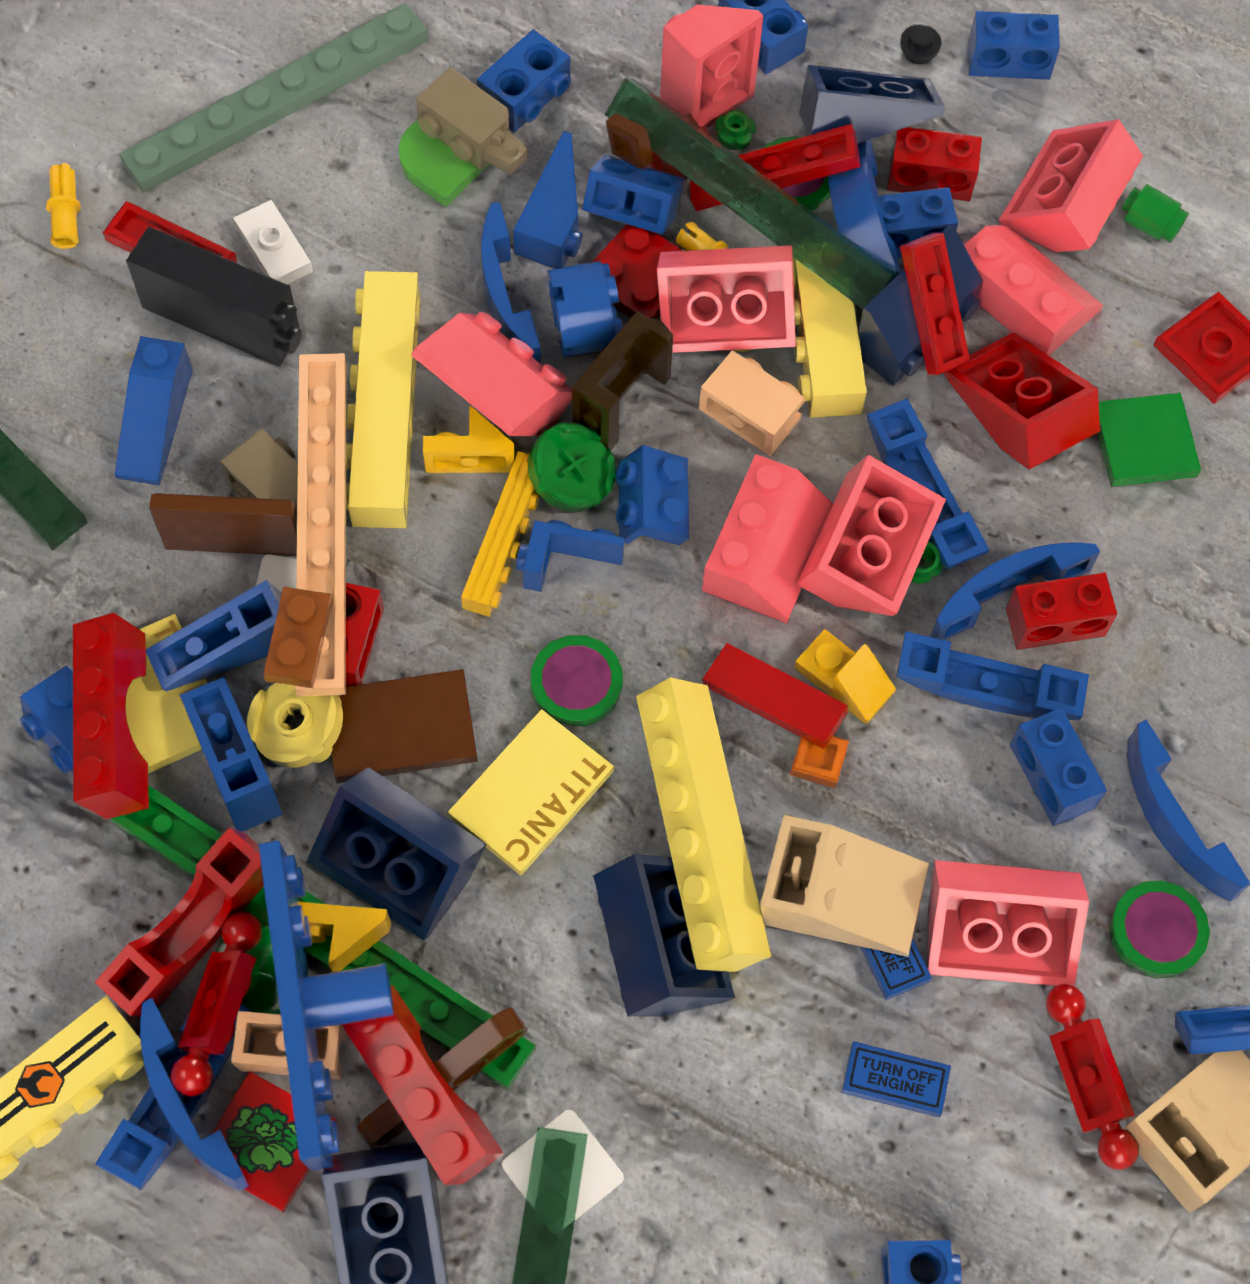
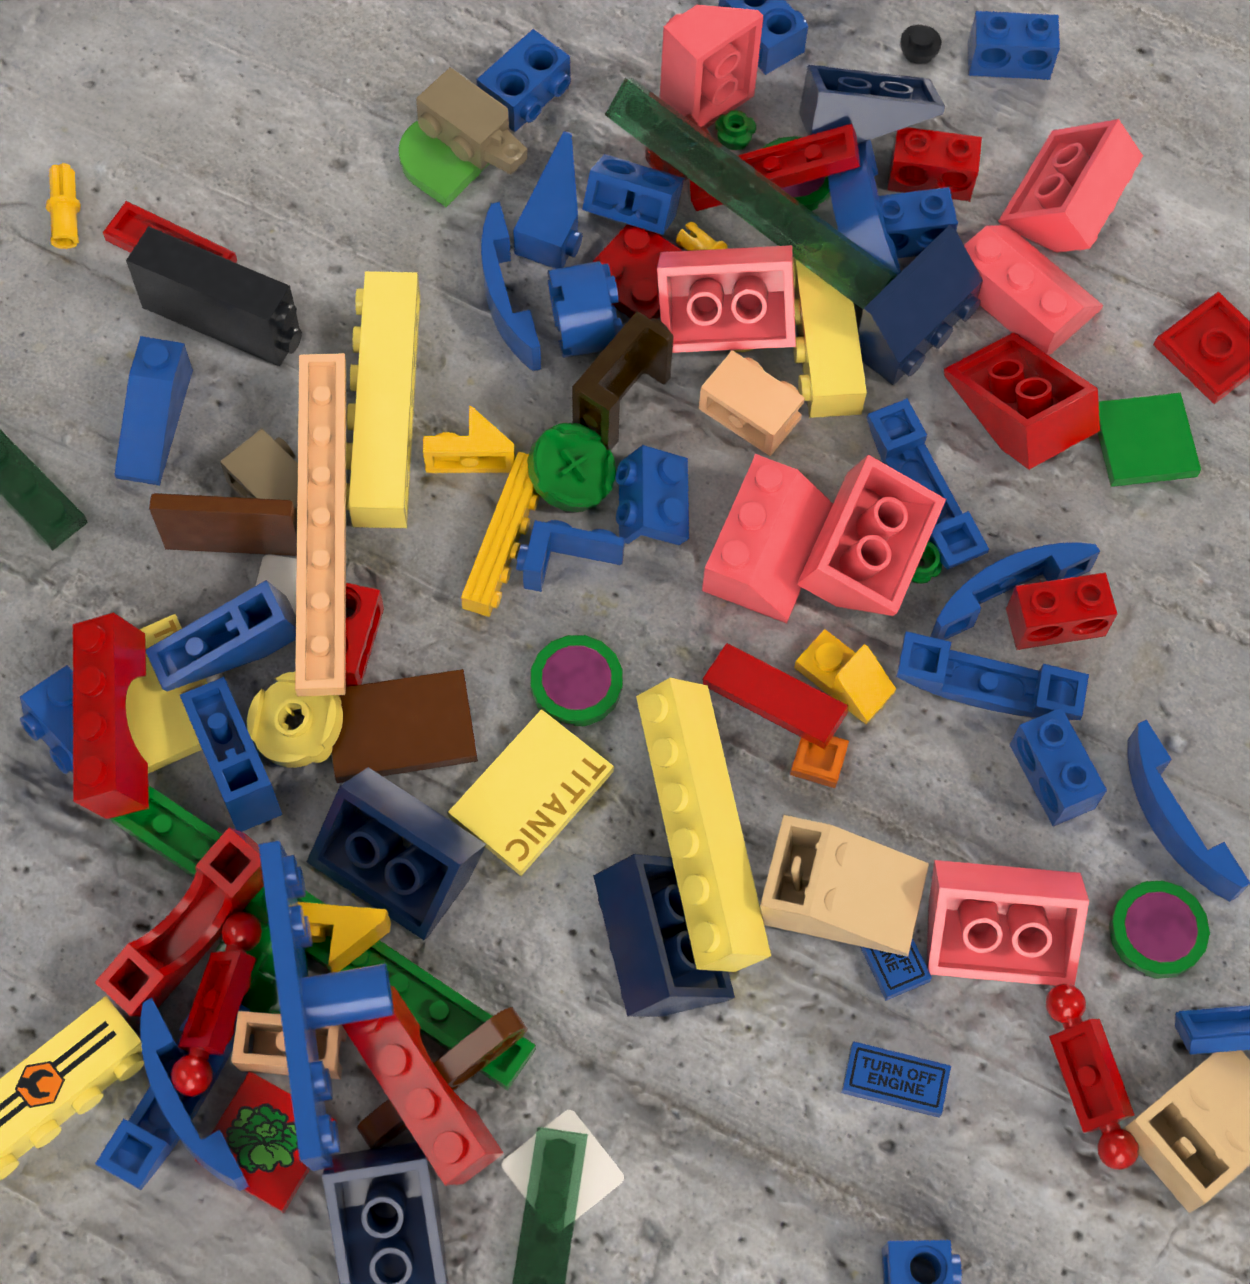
sand green plate [119,2,429,193] -> none
white plate [233,200,313,284] -> none
dark orange plate [263,587,333,688] -> none
coral slope [411,312,572,436] -> none
reddish brown tile [606,113,653,170] -> none
red tile [900,233,970,375] -> none
green brick [1122,184,1189,243] -> none

